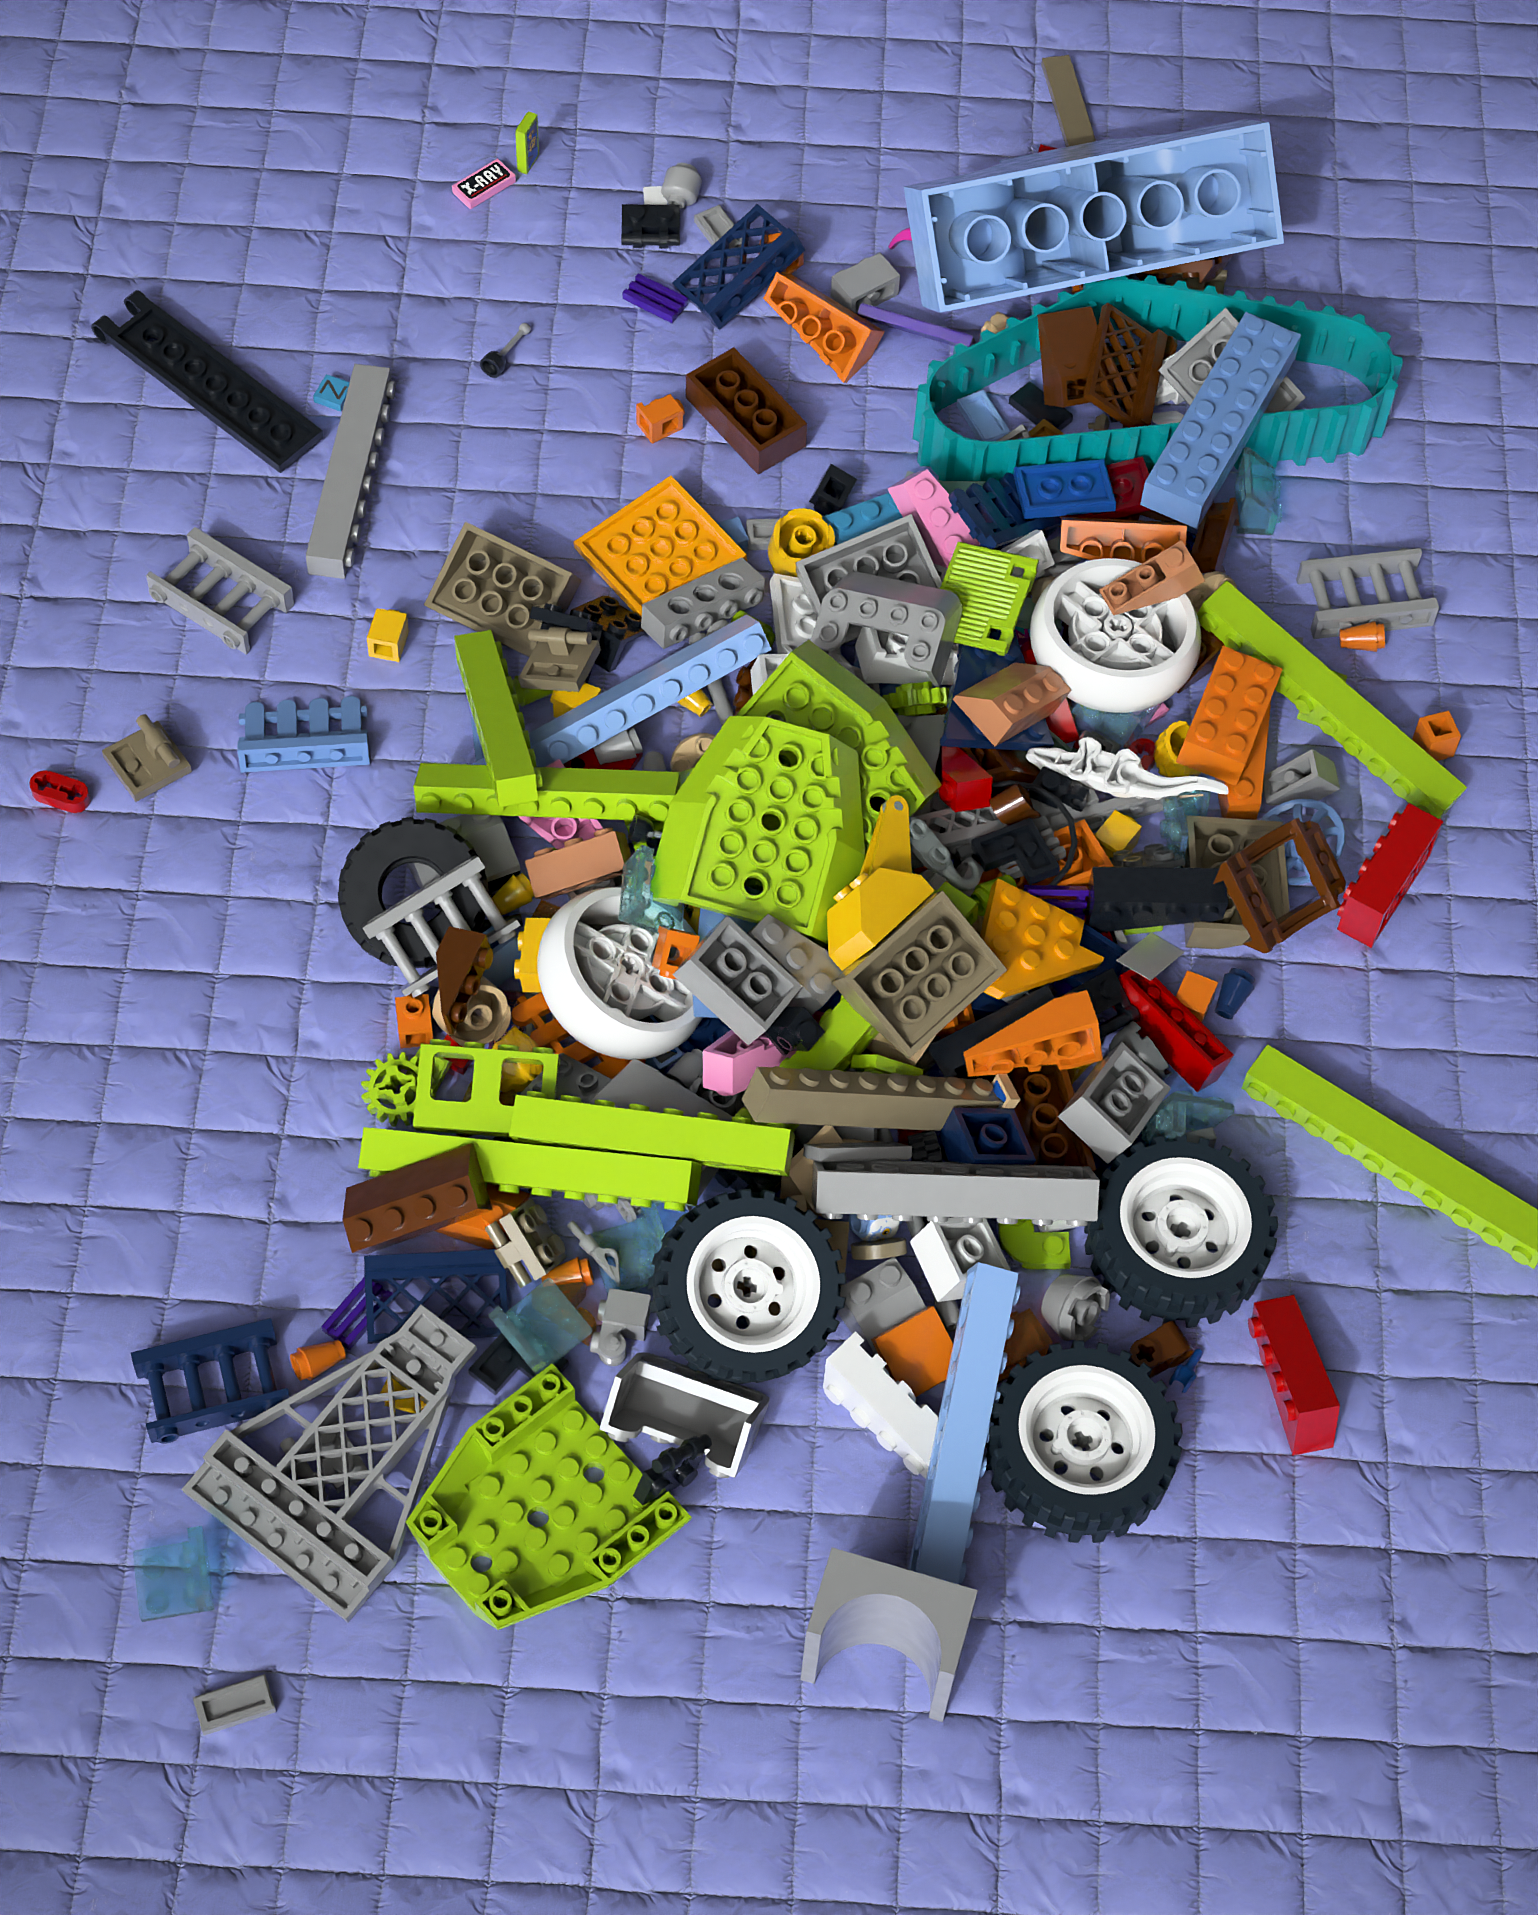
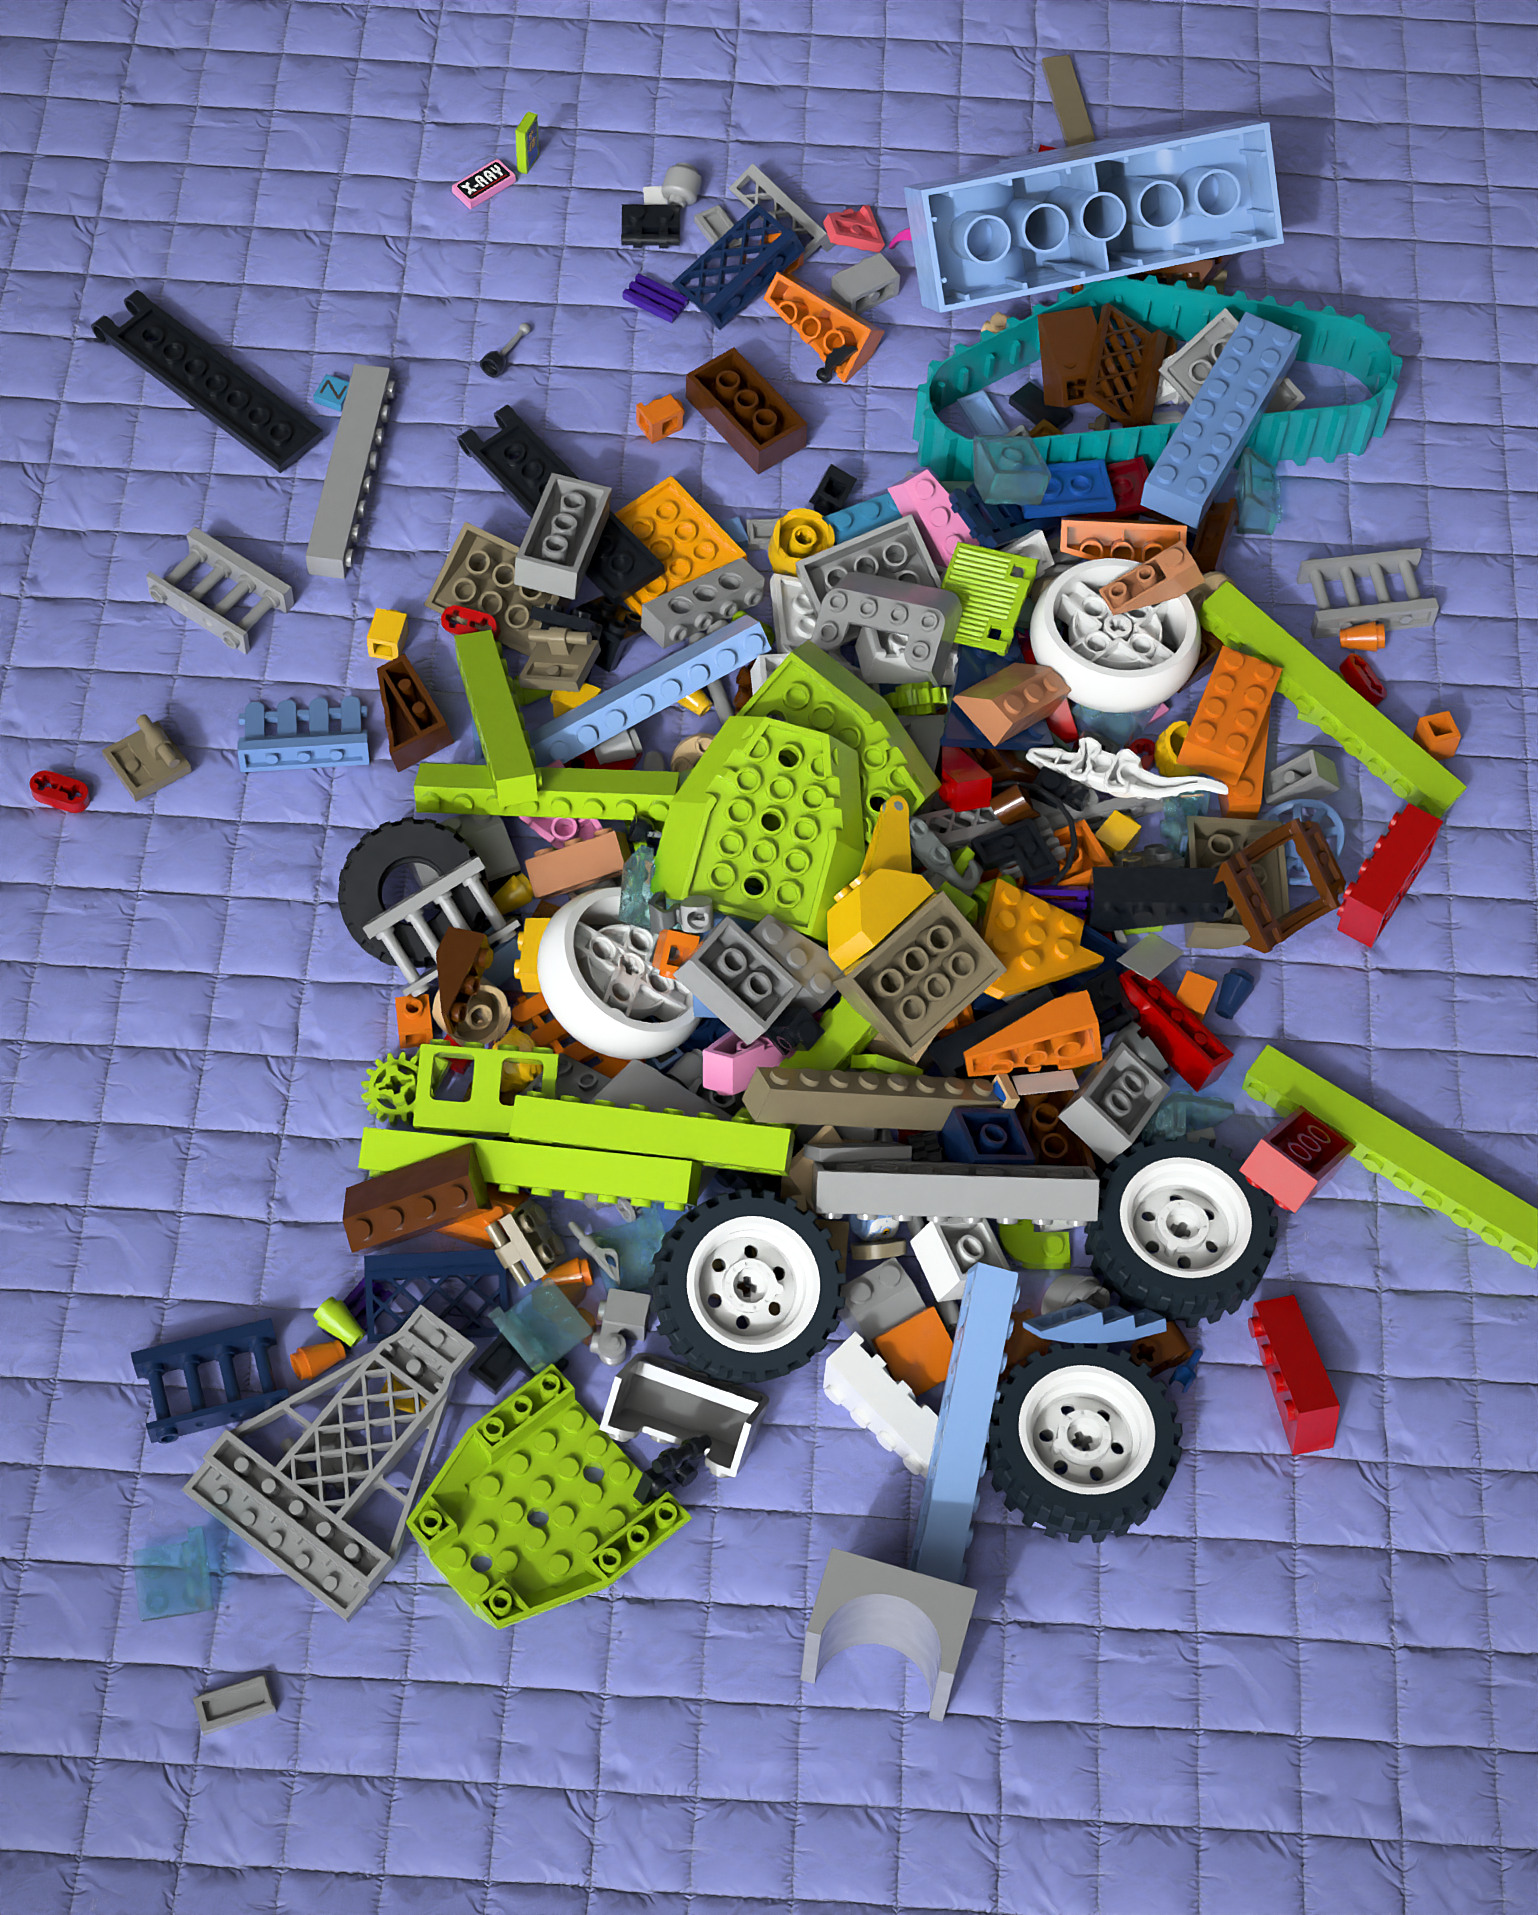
dark purple tile [858,303,976,347] -> none
none -> lime cone [313,1296,366,1348]
none -> reddish brown wedge [377,653,455,773]
none -> red beam [441,605,501,641]
none -> black hinge [457,405,665,606]
none -> light grey brick [514,473,612,600]
none -> leg [648,892,714,934]
none -> light grey fence [728,163,835,261]
none -> black piece [816,344,858,383]
none -> coral wing [823,205,885,253]
none -> lime tile [950,846,975,876]
none -> clear light blue slope [973,435,1052,505]
none -> white sticker [1012,1070,1080,1095]
none -> medium blue slope [1023,1301,1167,1343]
none -> brick [1239,1105,1356,1213]
none -> red beam [1339,653,1387,708]

